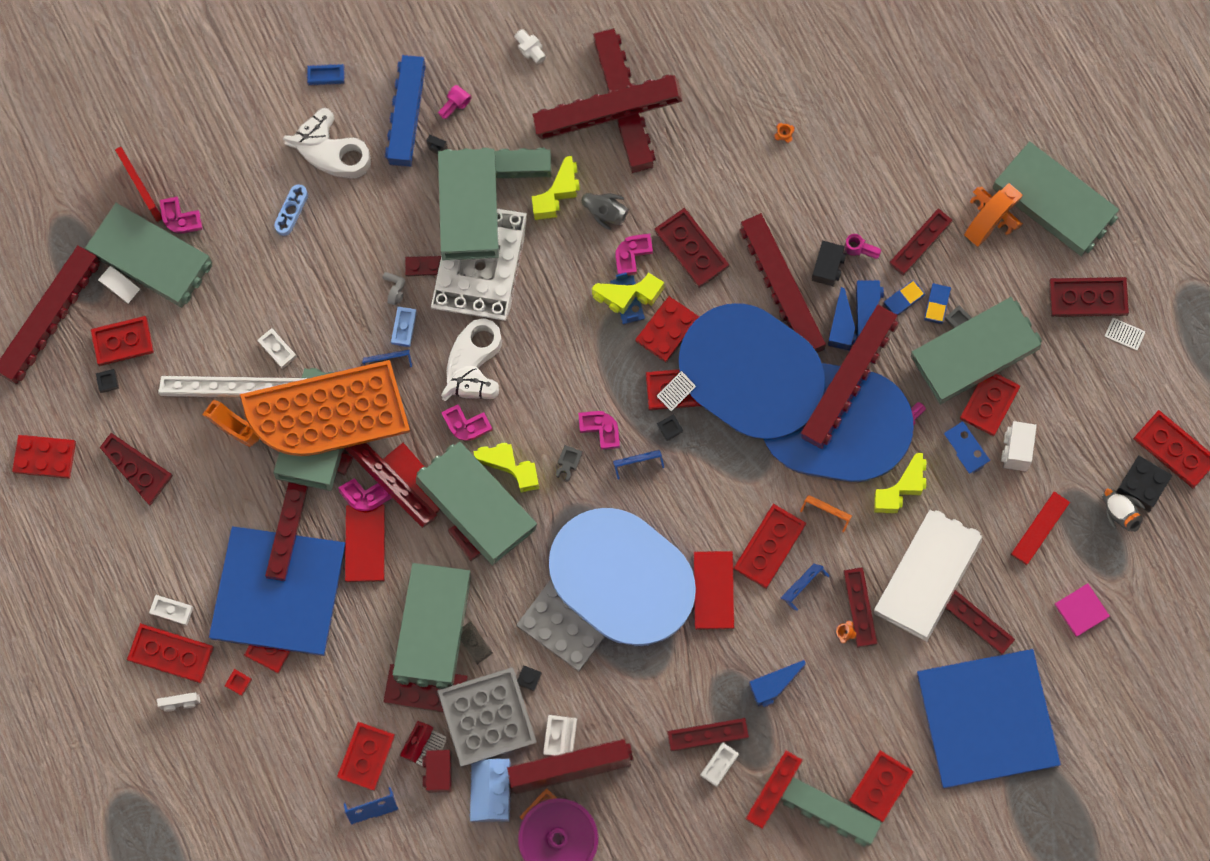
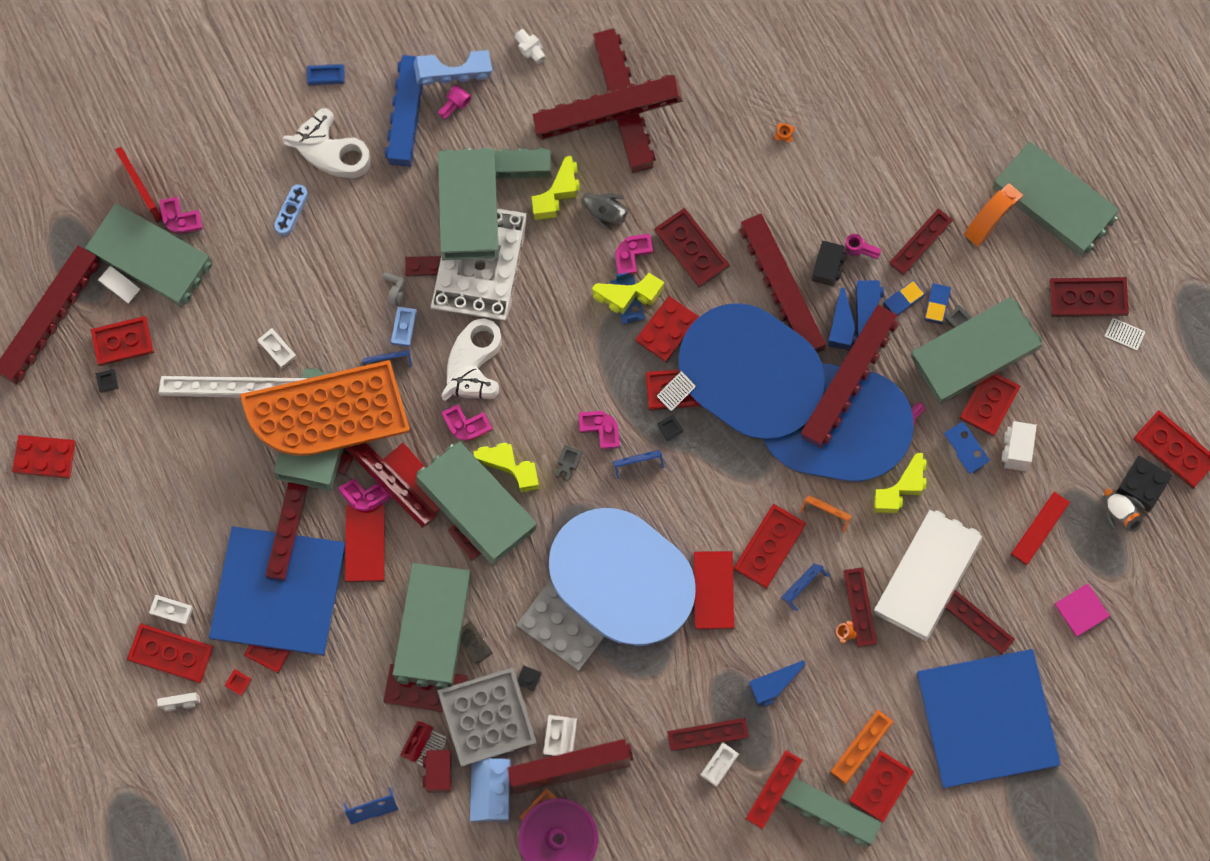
dark red wing [100,433,173,506] -> none
orange arch [202,399,259,447] -> none
red plate [337,722,396,791] -> none
black plate [426,134,448,154] -> none
orange plate [970,187,1023,235] -> none
none -> light blue arch [414,50,492,85]
none -> orange tile [830,710,894,785]

